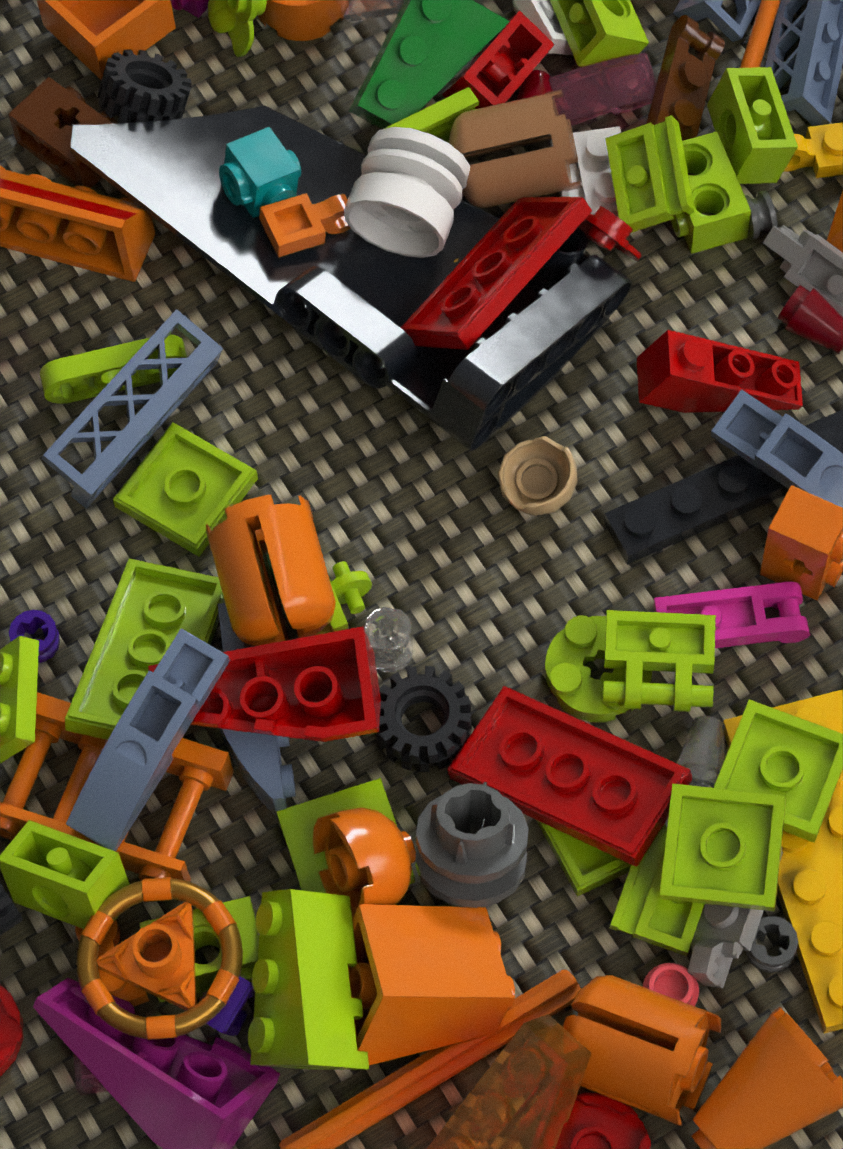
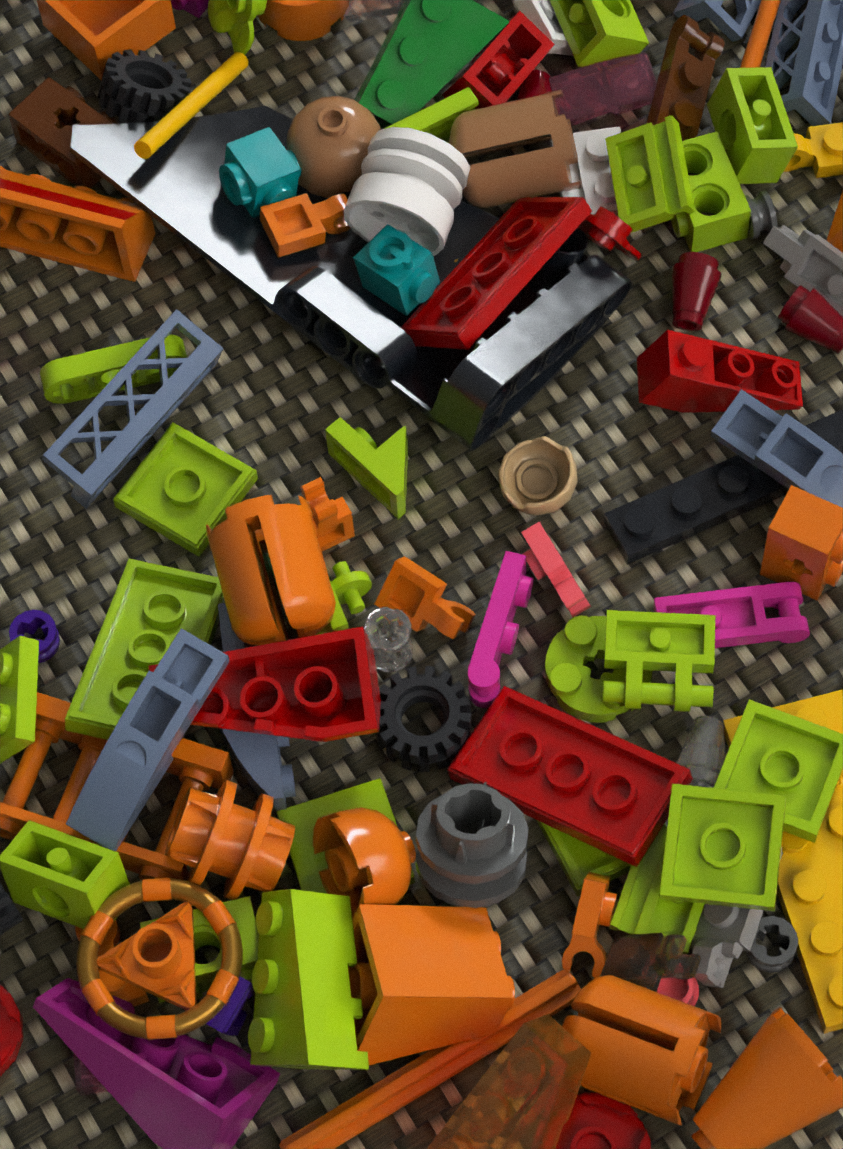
none -> yellow bar [134,52,249,159]
none -> orange piece [165,780,295,900]
none -> medium nougat cylinder [286,96,381,198]
none -> orange plate [301,477,355,551]
none -> lime slope [325,417,408,519]
none -> teal brick [353,224,440,316]
none -> orange plate [374,556,476,639]
none -> dark pink plate [468,551,534,708]
none -> coral plate [521,522,591,617]
none -> orange plate [562,872,617,977]
none -> clear smoke plate [600,932,701,992]
none -> dark red cone [672,252,722,331]

